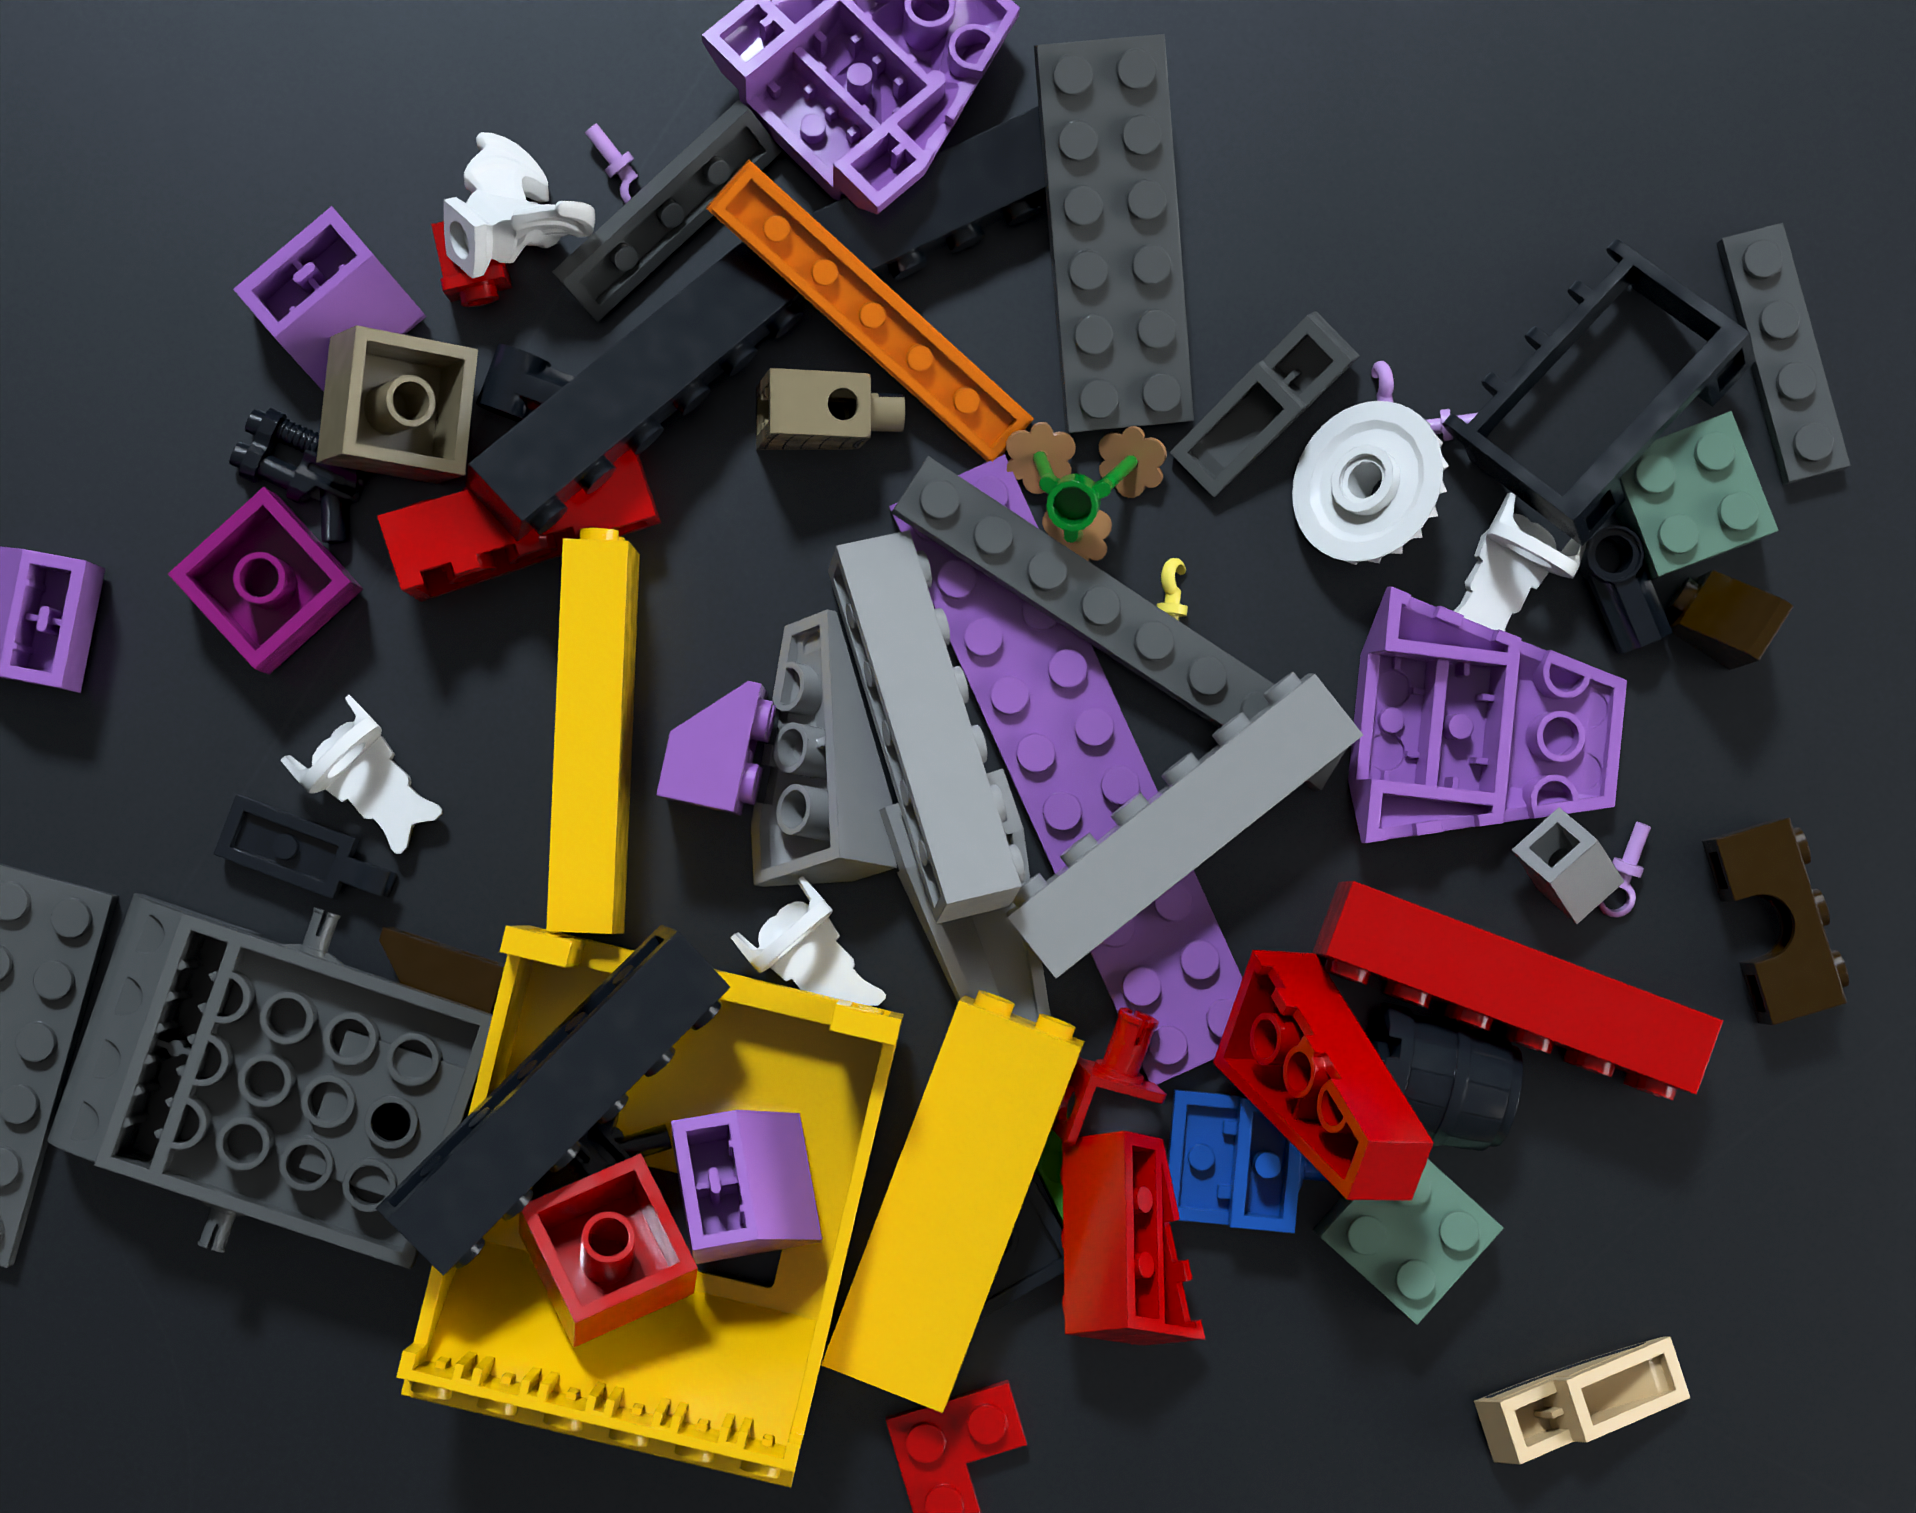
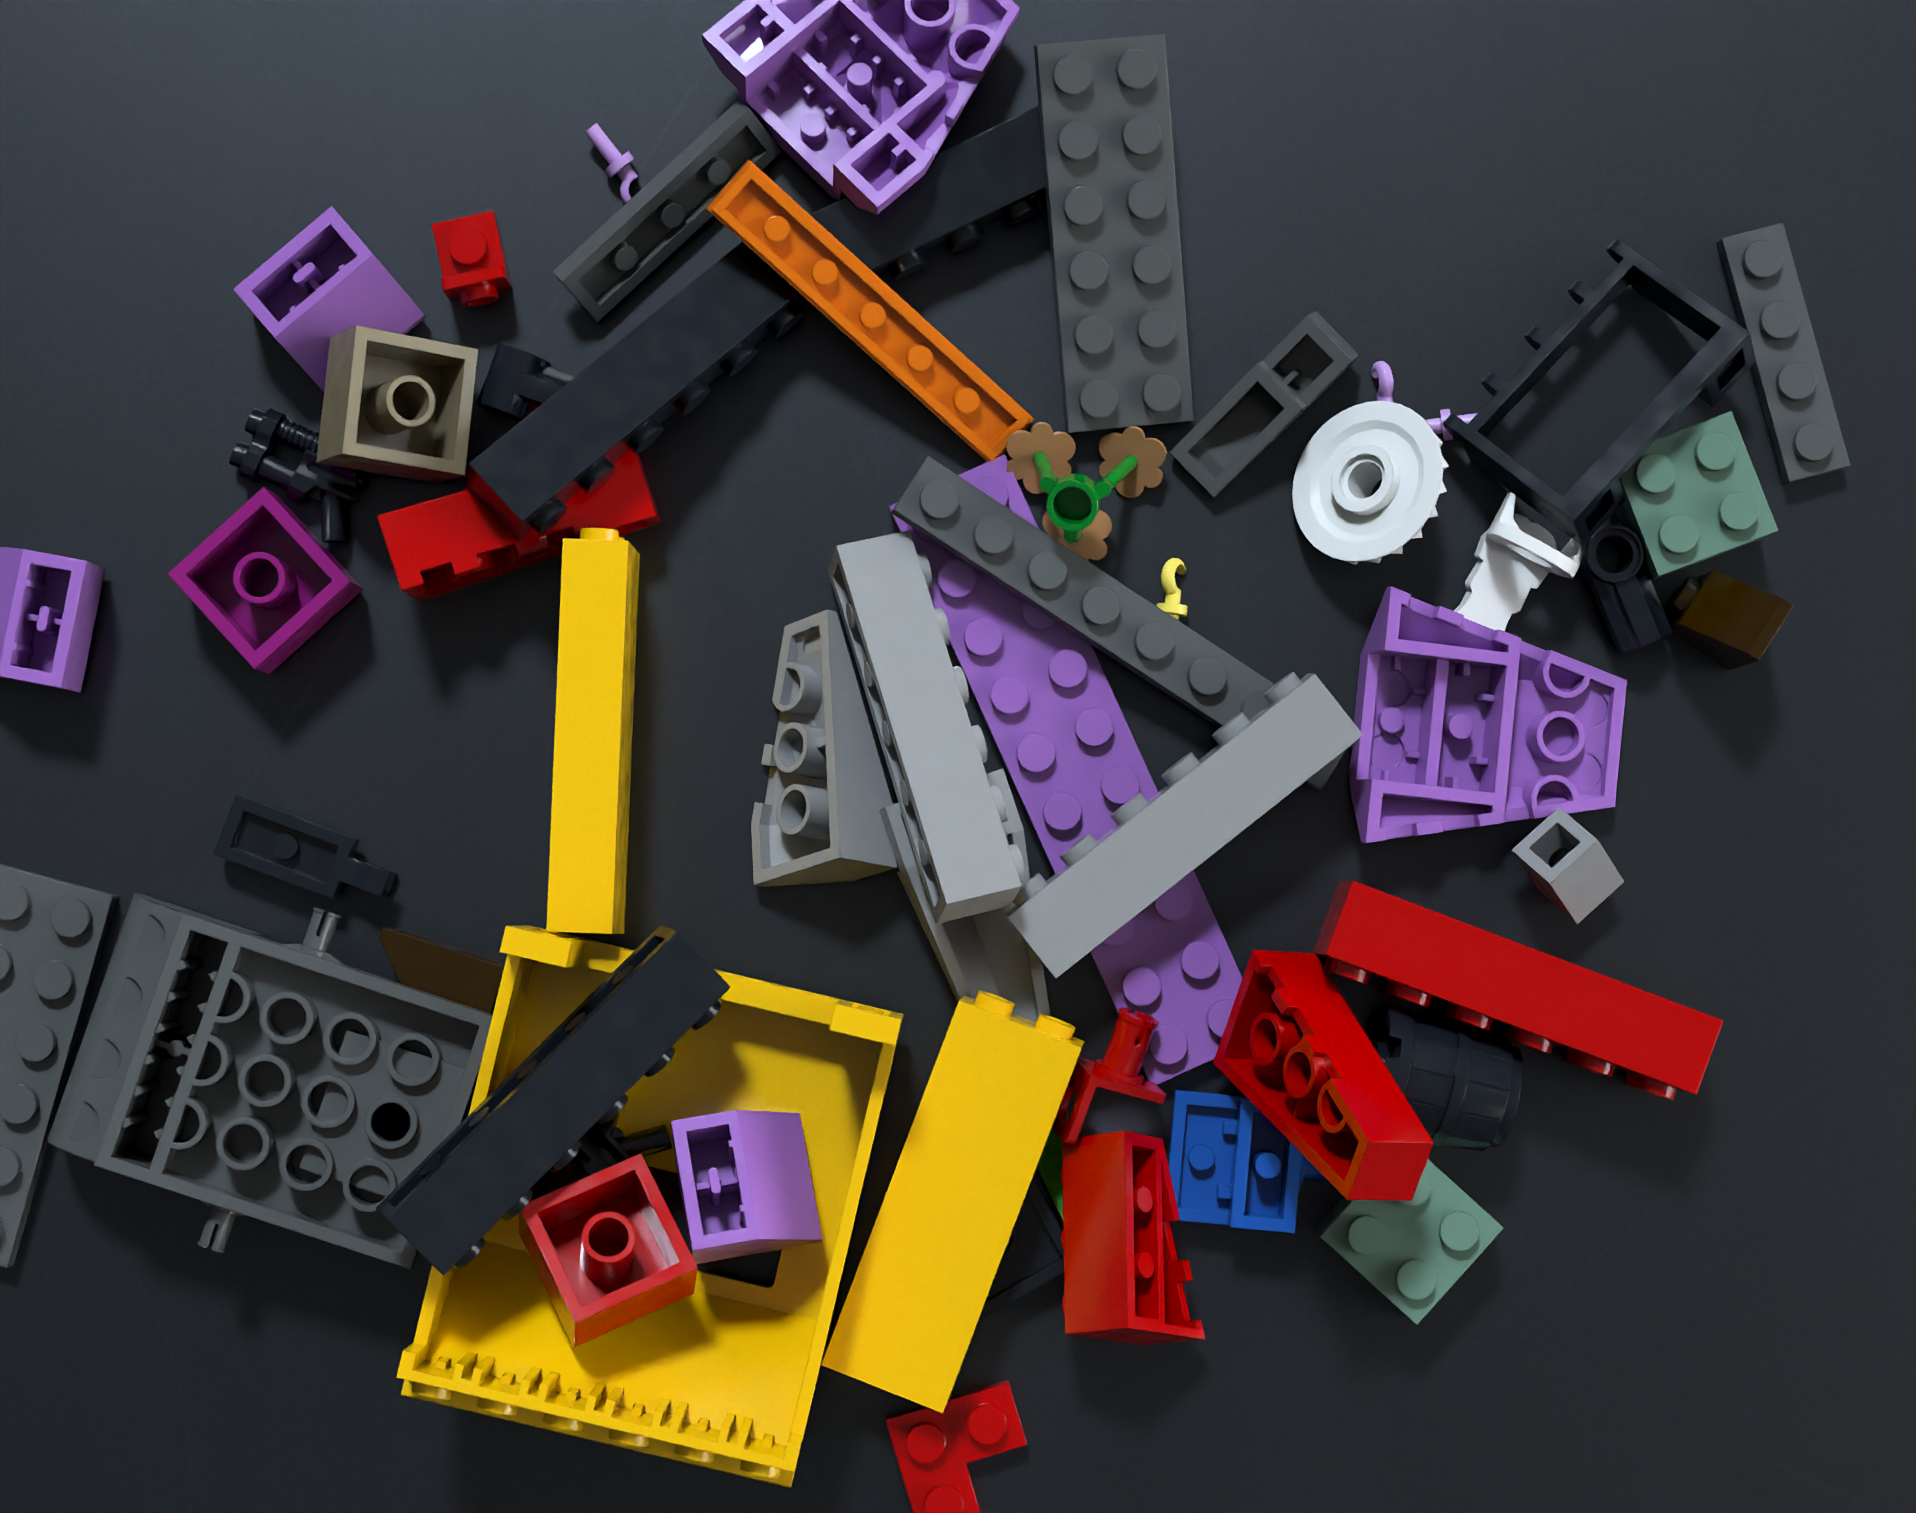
white hair [281,695,443,854] -> none
white animal [444,132,595,279] -> none
medium lavender slope [656,681,776,816] -> none
white hair [730,876,886,1006] -> none
dark tan torso [756,368,905,450] -> none
tan slope [1474,1336,1690,1464] -> none
lavender hand [1598,822,1651,918] -> none
dark brown arch [1702,817,1849,1025] -> none

